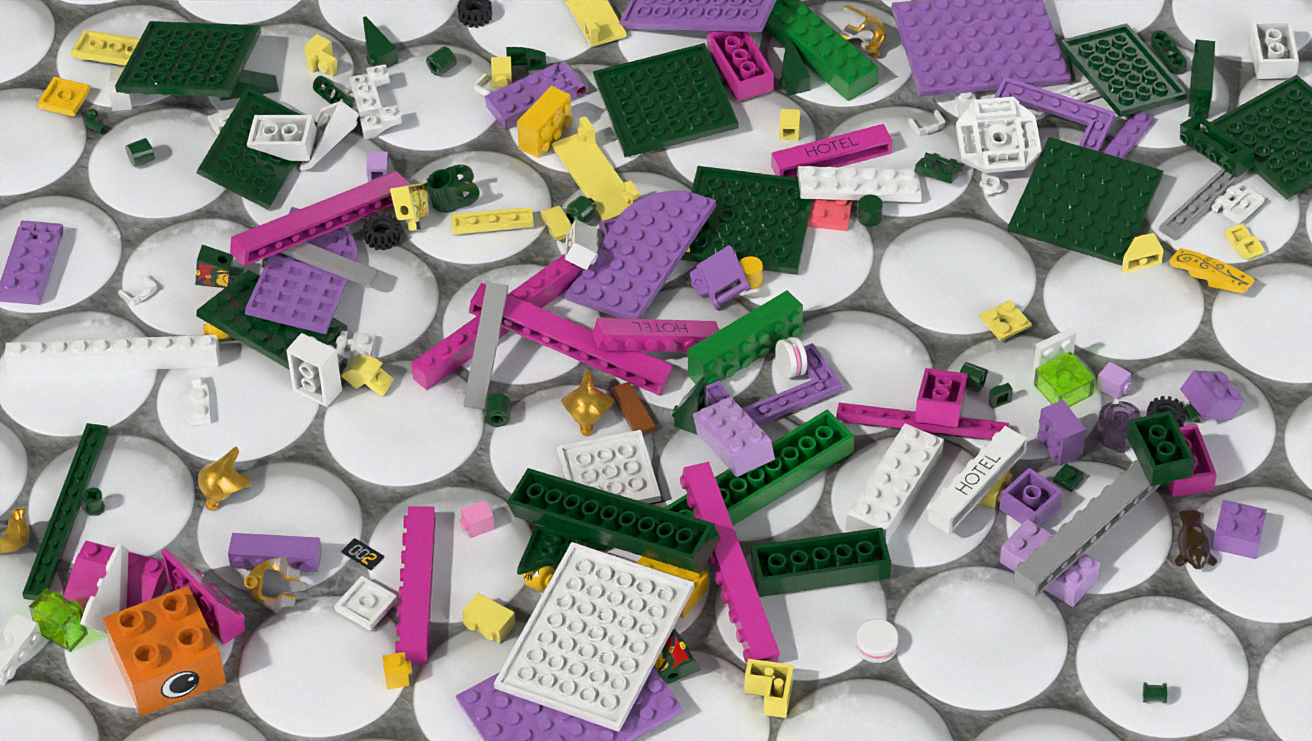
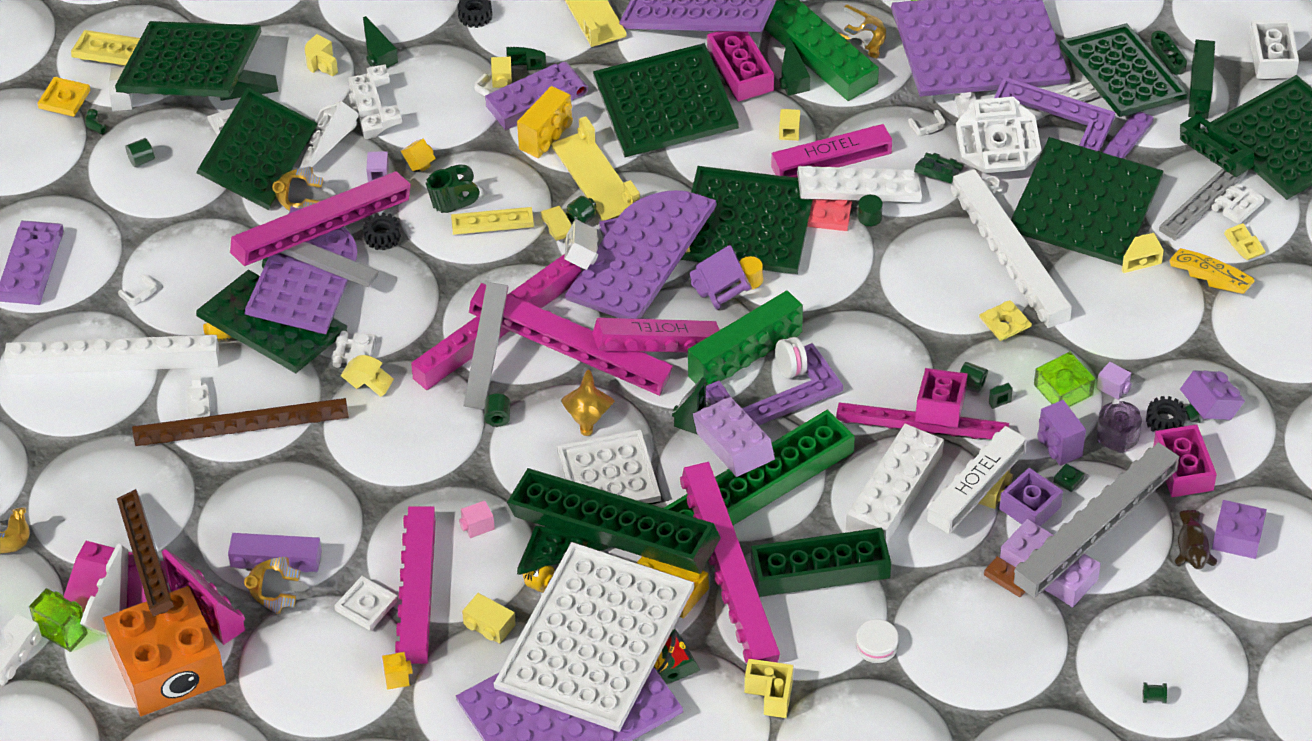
dark green plate [22,423,108,602] -> none
dark green bush [83,488,105,516] -> none
dark green torso [195,245,244,288] -> none
pearl gold piece [198,447,251,511] -> none
white slope [247,115,317,161] -> none
white brick [287,333,342,408] -> none
dark green beam [313,75,353,108] -> none
black sticker [341,538,384,570] -> none
light yellow torso [390,183,429,231] -> none
dark green piece [426,46,457,76] -> none
dark orange tile [610,382,656,435] -> none
white plate [1033,328,1076,377] -> none
dark green brick [1127,410,1195,486] -> none
none -> reddish brown plate [116,489,174,617]
none -> reddish brown plate [132,398,349,446]
none -> piece [272,167,330,211]
none -> yellow brick [401,138,436,172]
none -> white brick [951,169,1072,328]
none -> dark orange plate [984,556,1025,597]

